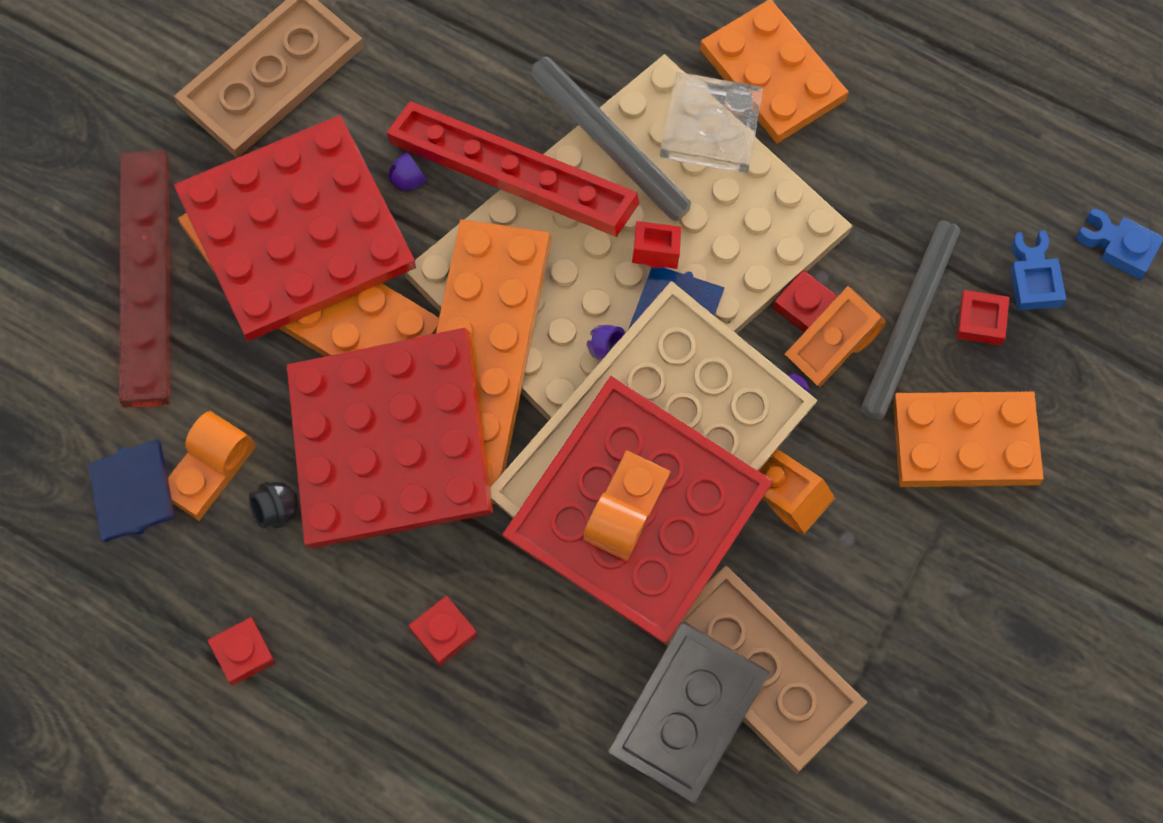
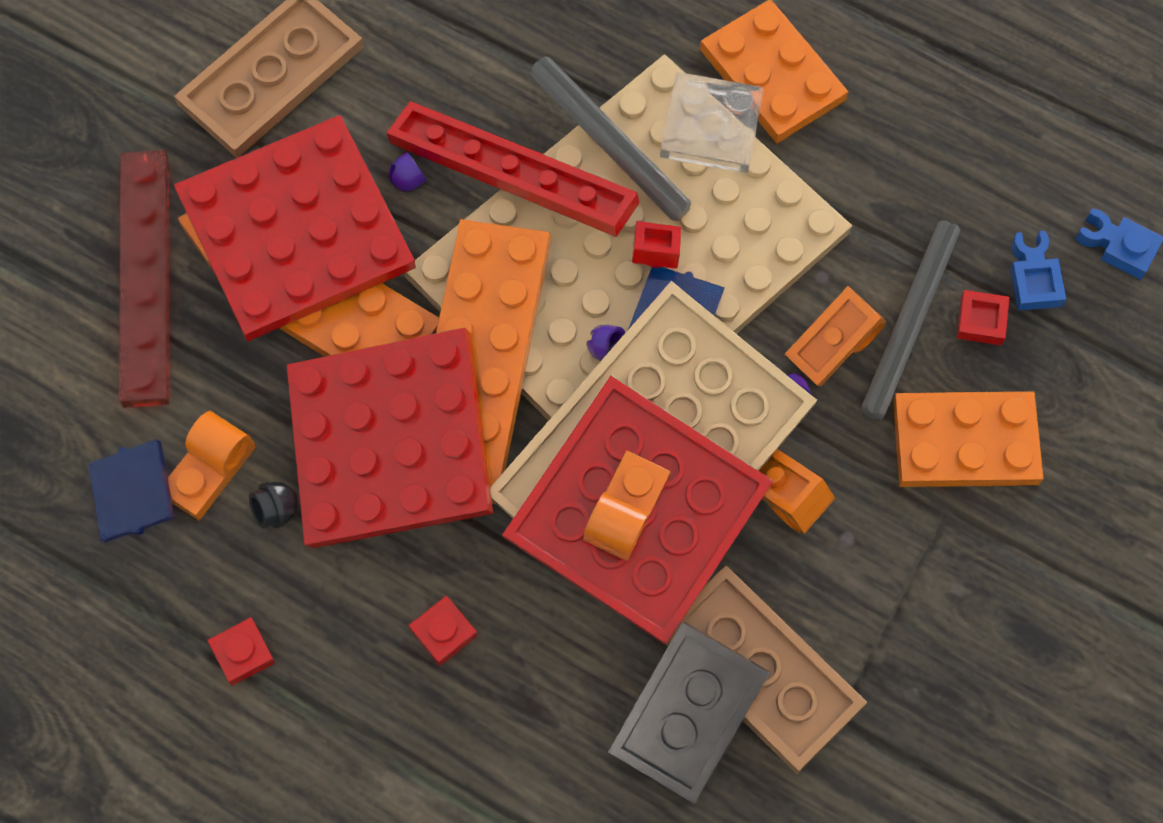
red plate [773,270,838,332] -> none

